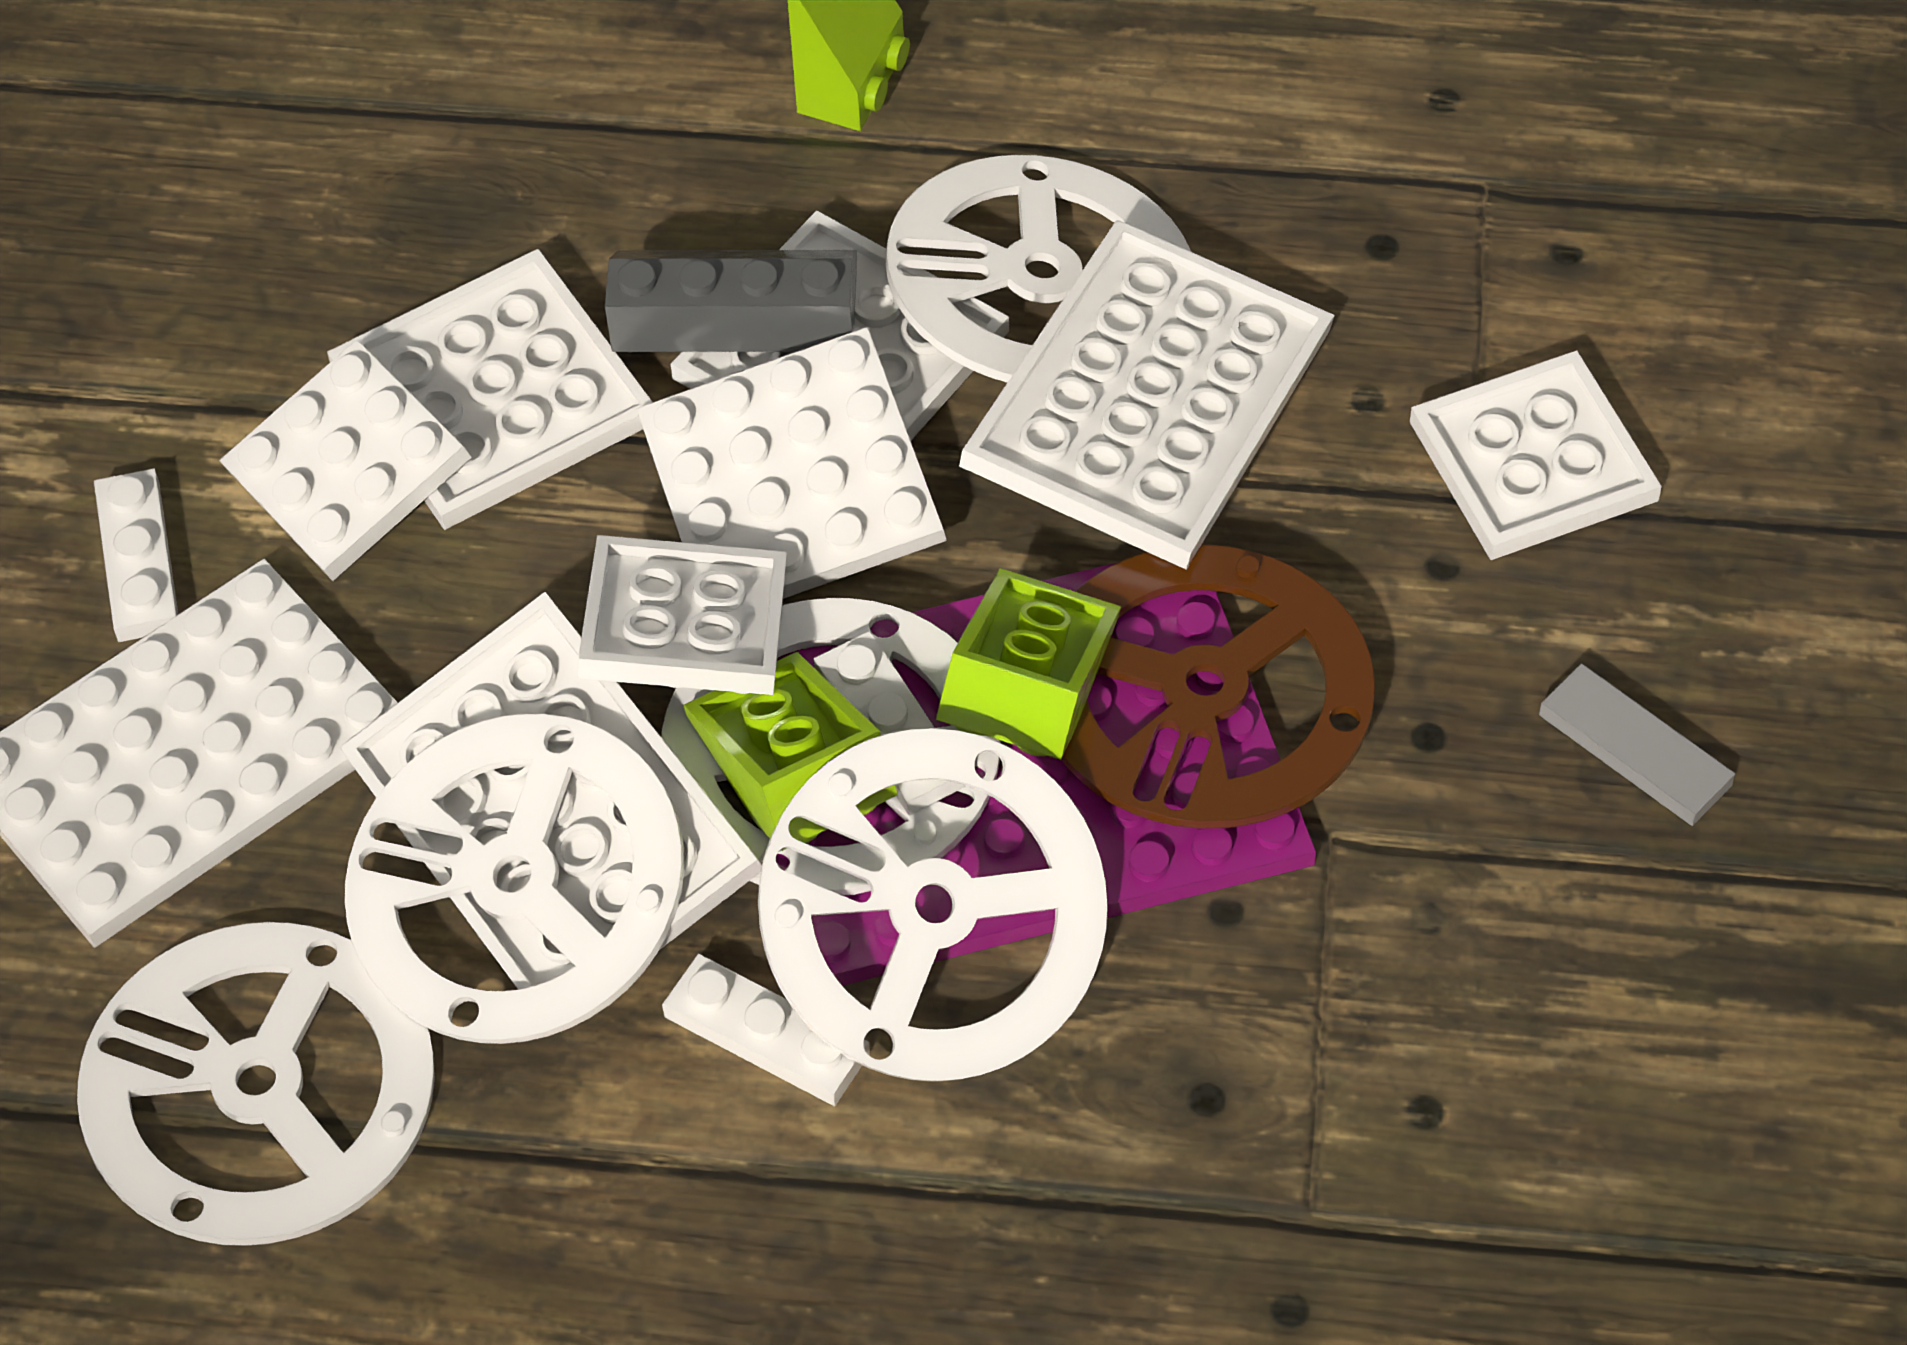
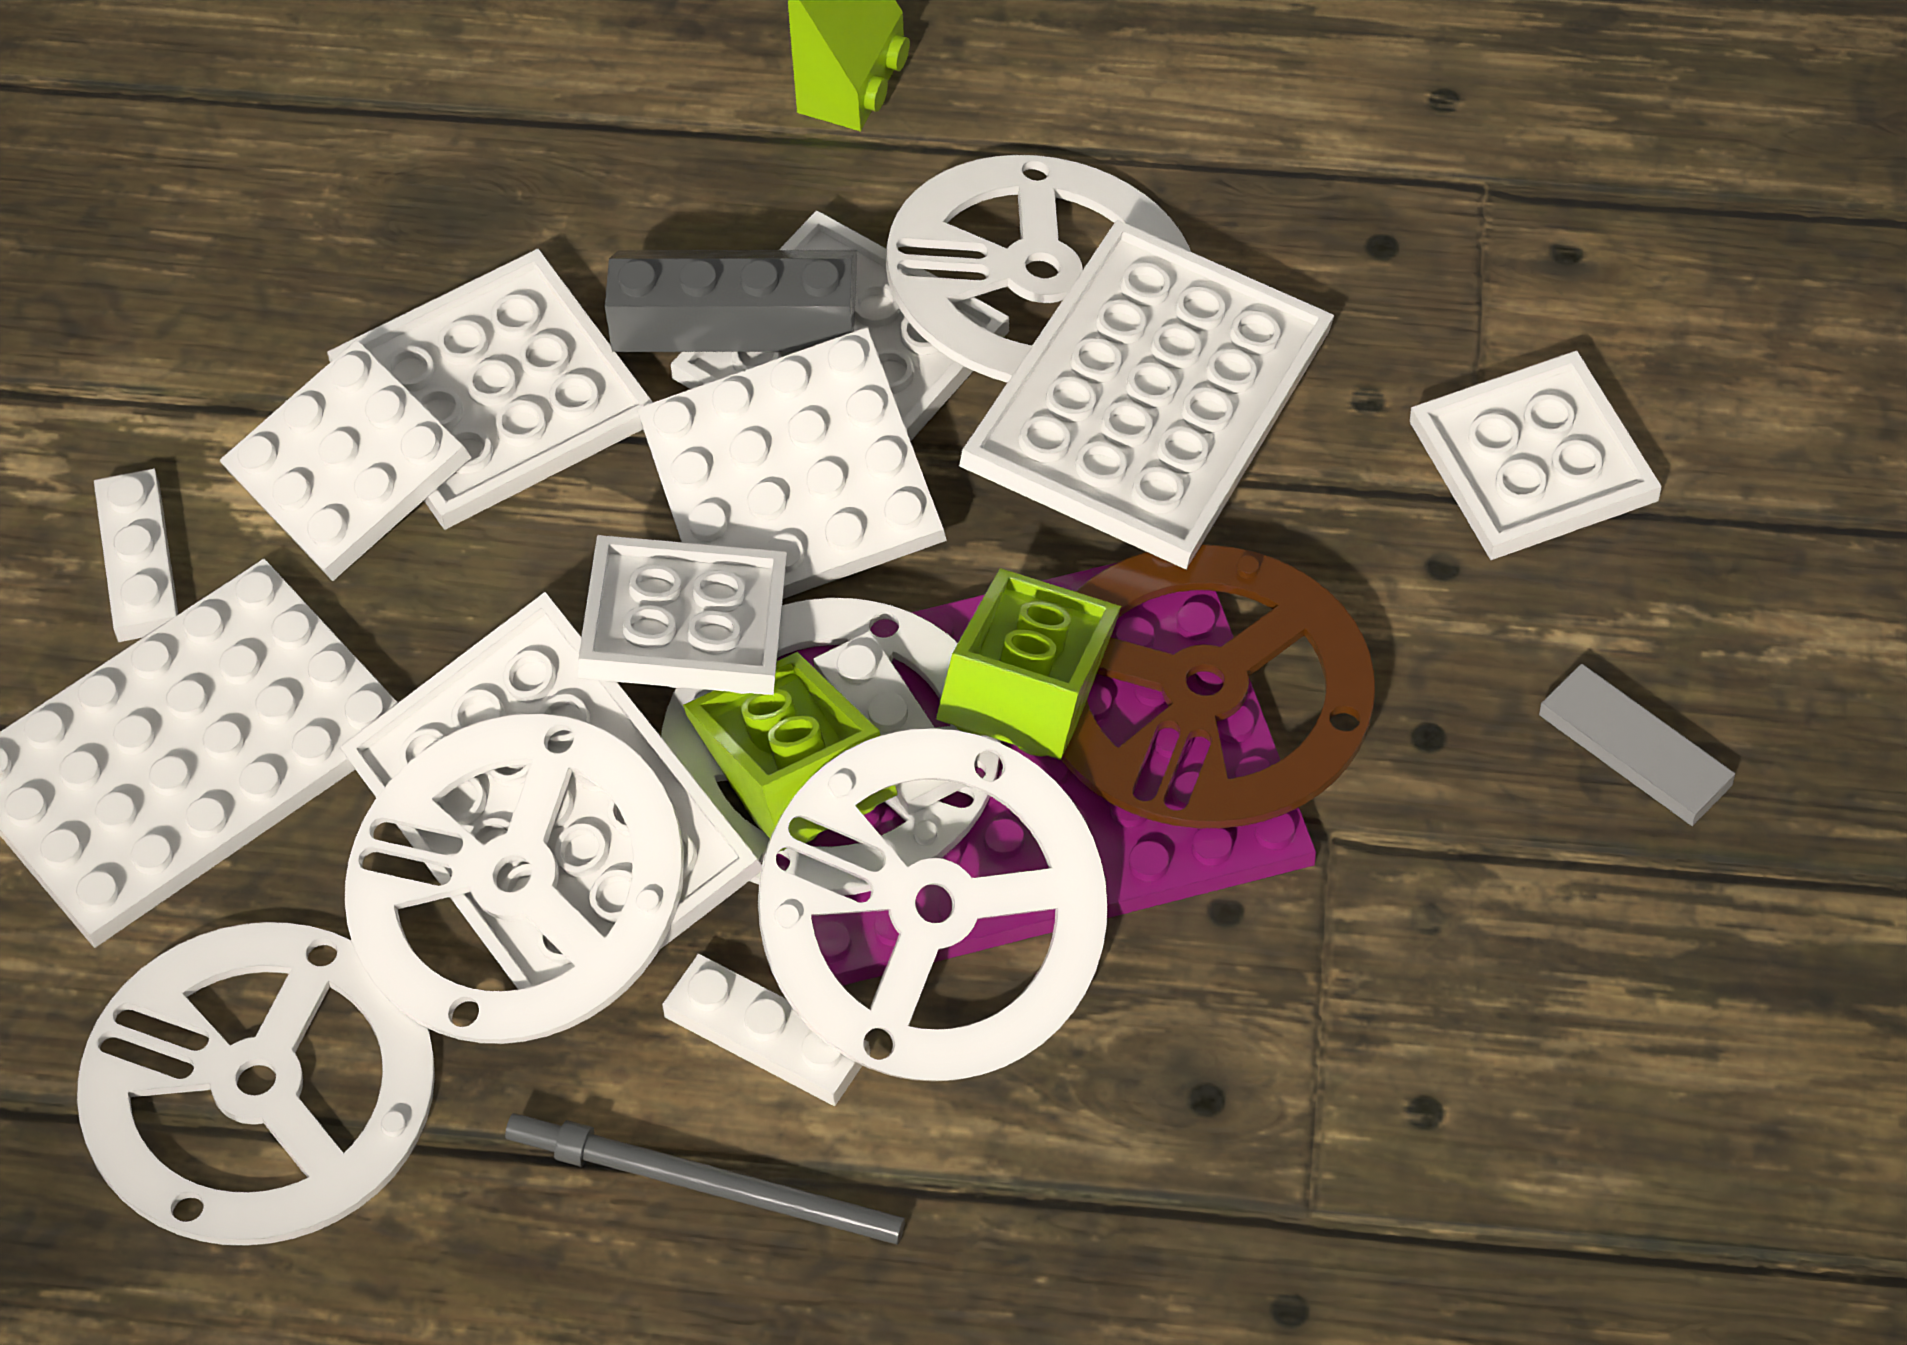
none -> dark grey bar [505,1113,905,1245]

